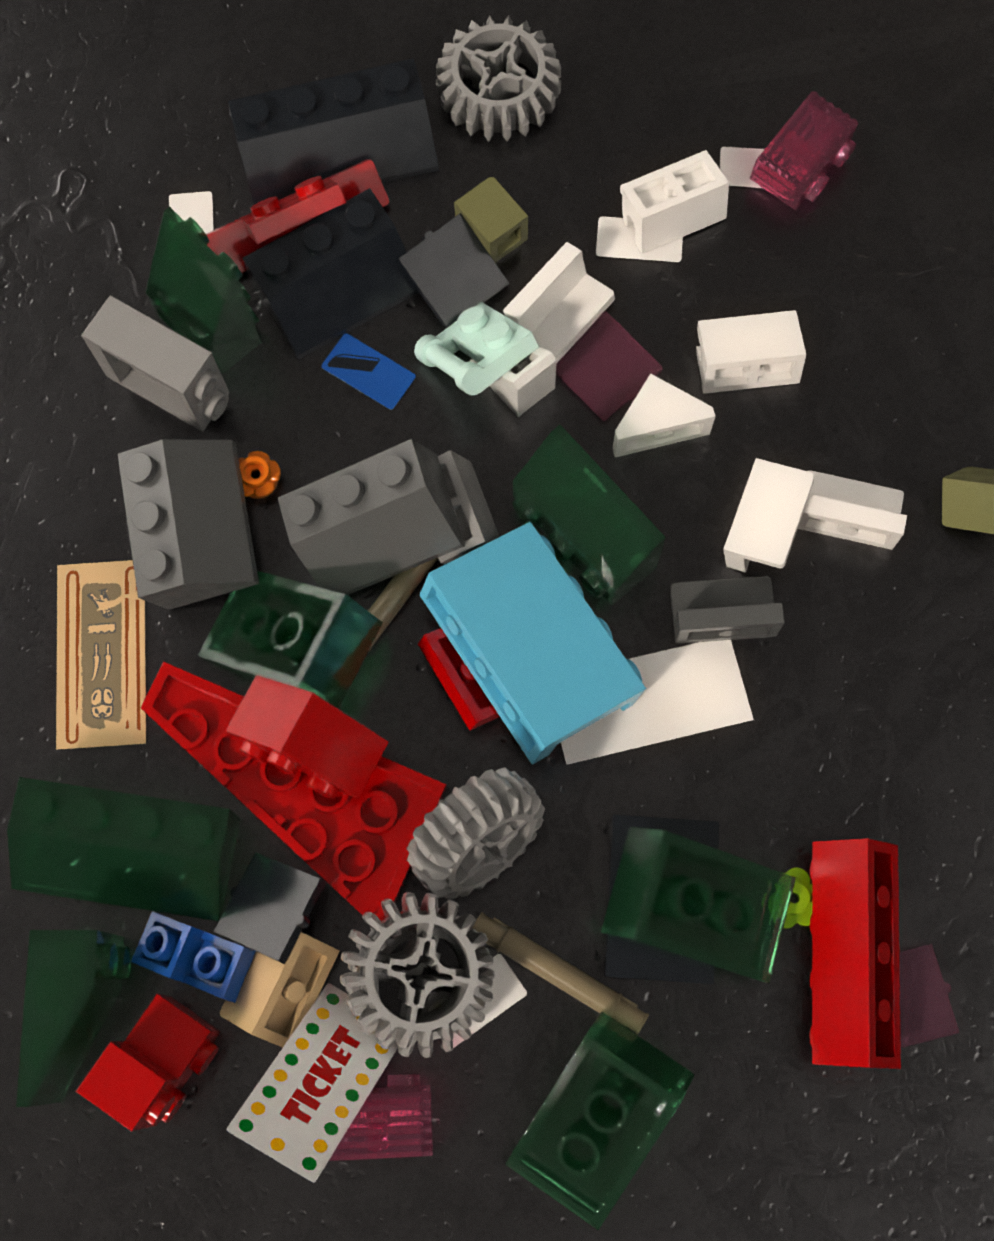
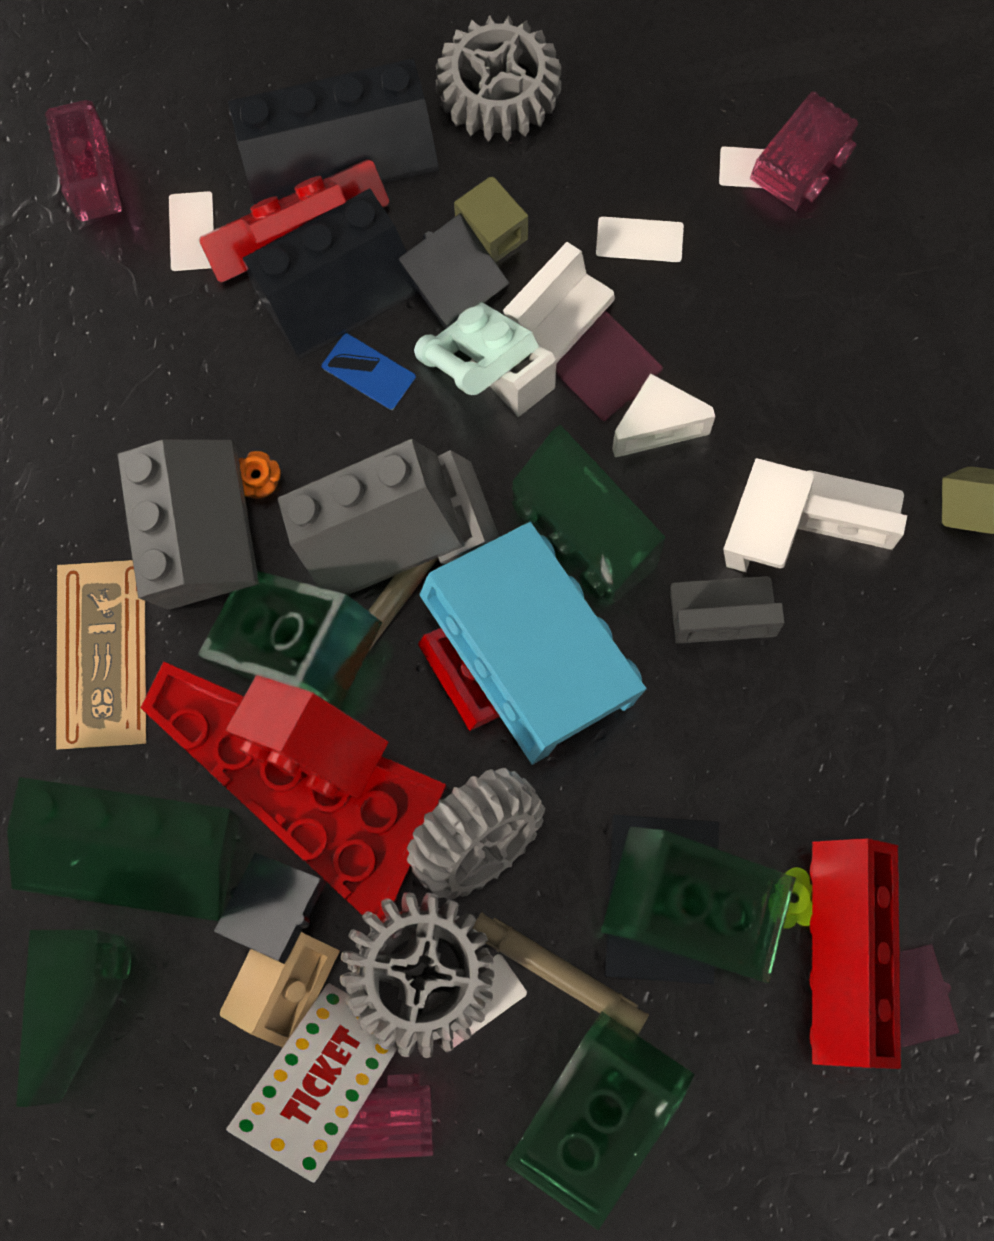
red brick [76,994,221,1132] -> none
light grey window [81,295,230,432] -> none
blue slope [131,911,256,1003] -> none
clear green slope [145,207,261,375] -> none
white sticker [561,640,754,765] -> none
white hinge [620,150,729,254] -> none
white hinge [696,310,806,394] -> none
none -> clear pink brick [45,100,122,221]

